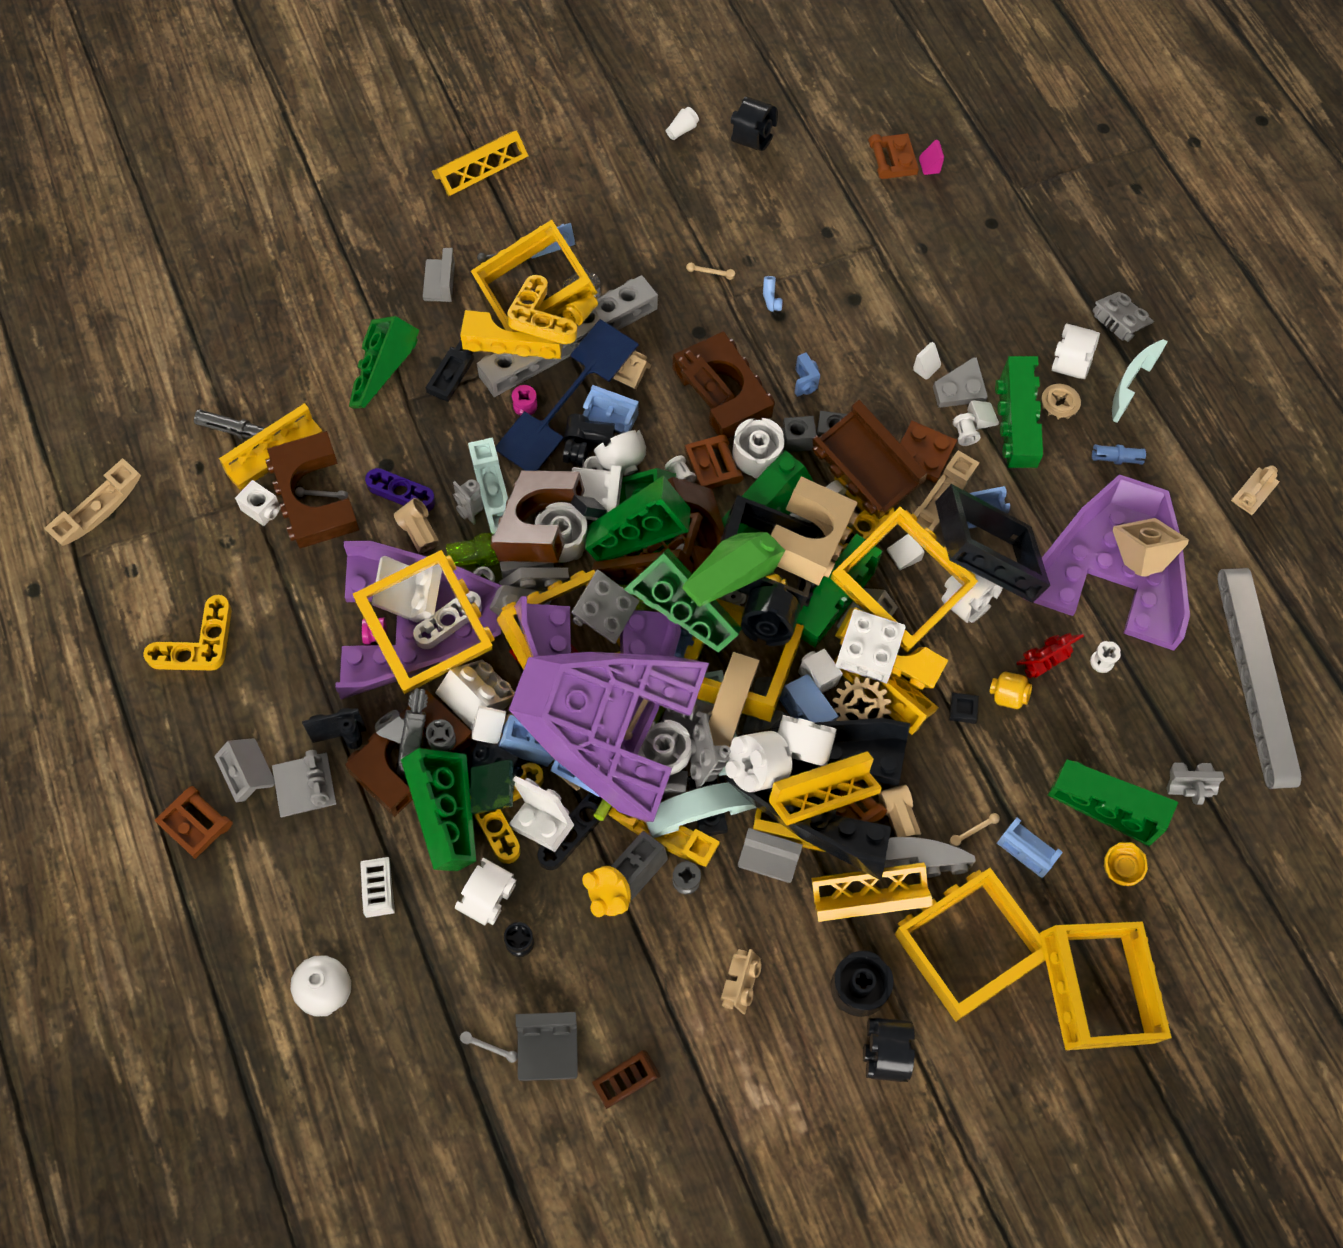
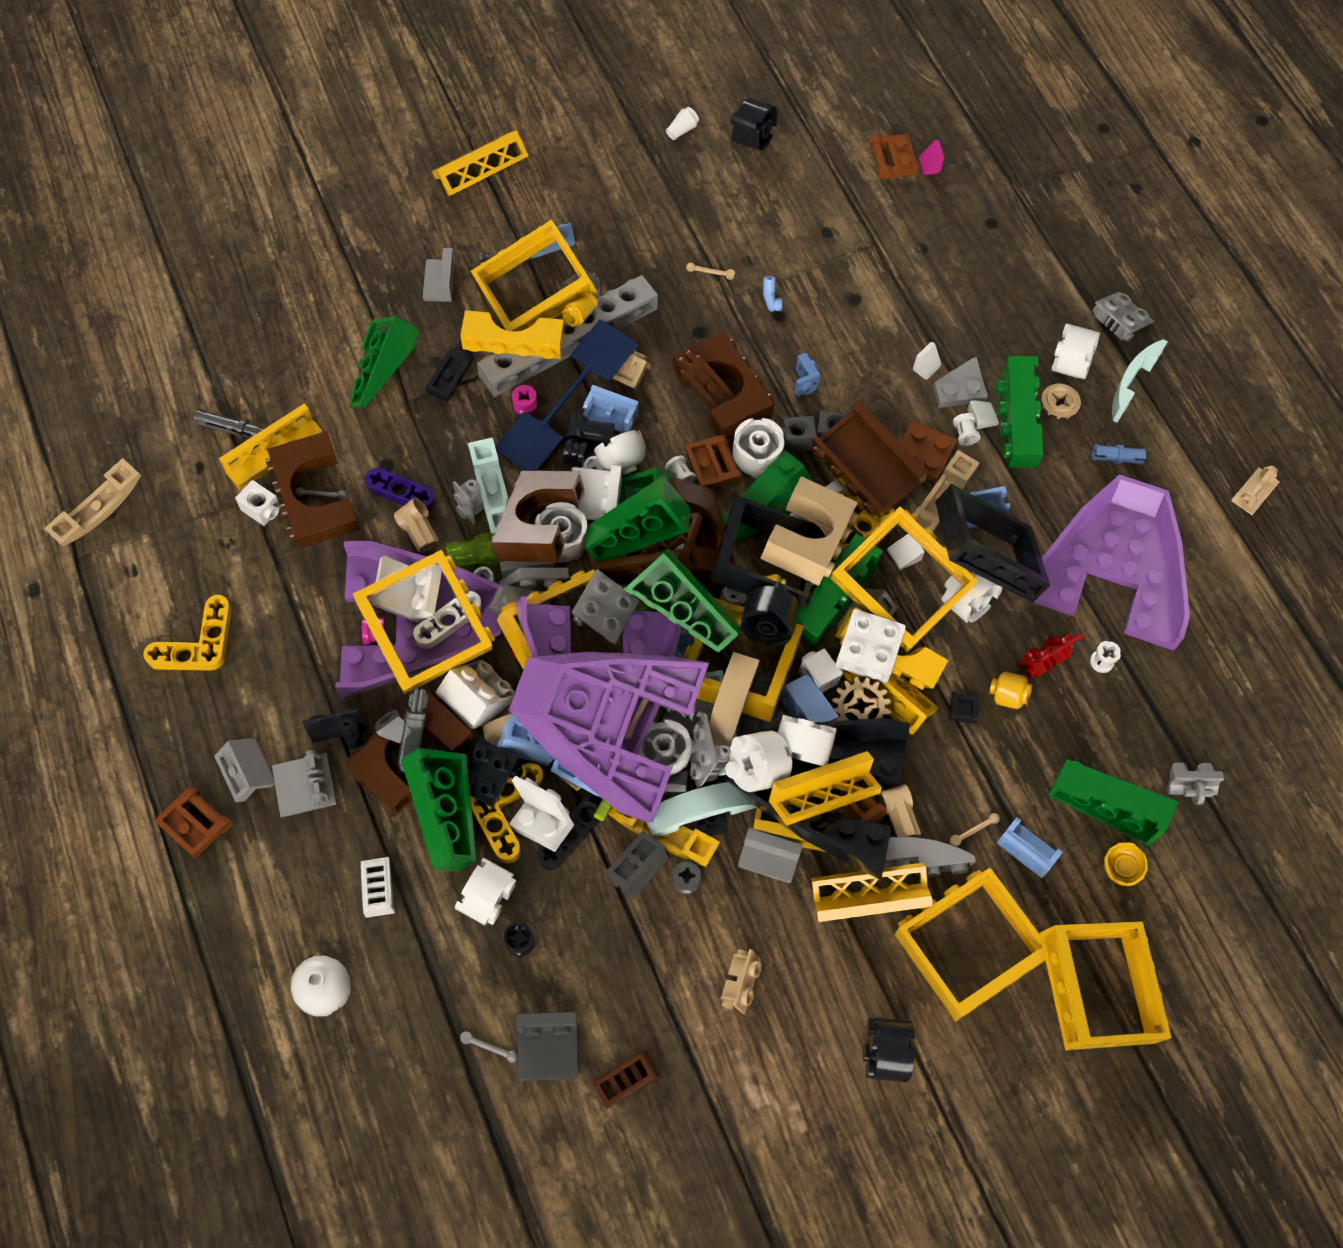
dark grey wheel [426,719,456,752] -> none
clear green piece [469,760,515,814] -> none
white slope [472,706,506,744] -> none
yellow beam [507,275,577,344] -> none
black tile [571,495,607,518] -> none
yellow piece [582,866,631,917] -> none
bright green wedge [682,532,786,607] -> none
black brick [831,951,894,1017] -> none
tan slope [1113,518,1189,577] -> none
light grey beam [1218,568,1301,789] -> none

